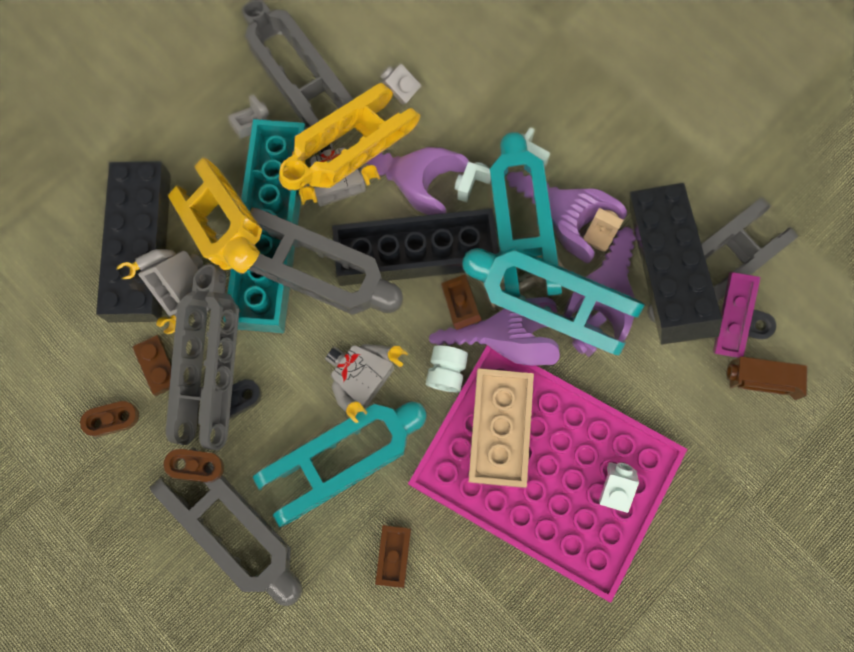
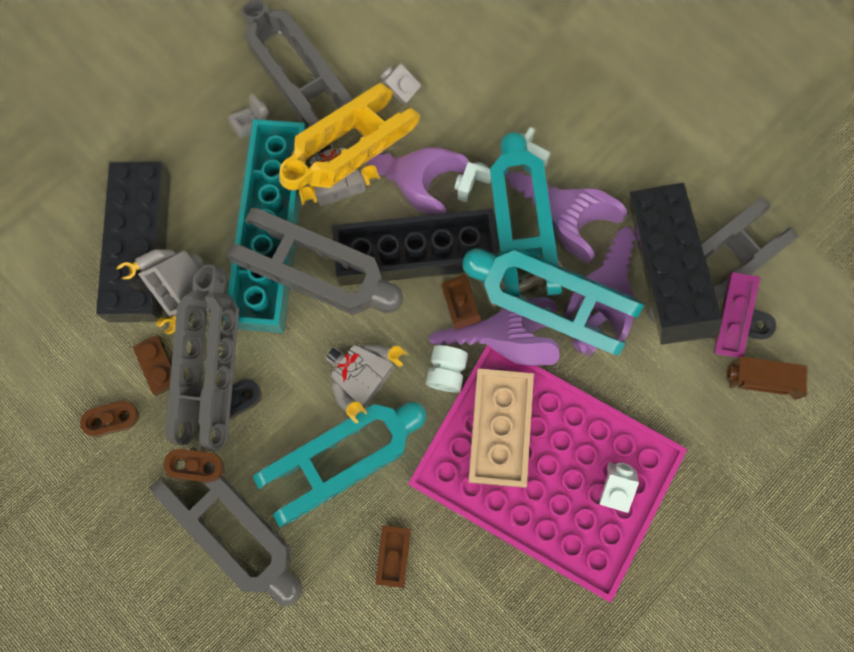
yellow piece [168,157,262,274] -> none
tan bracket [583,208,623,252] -> none

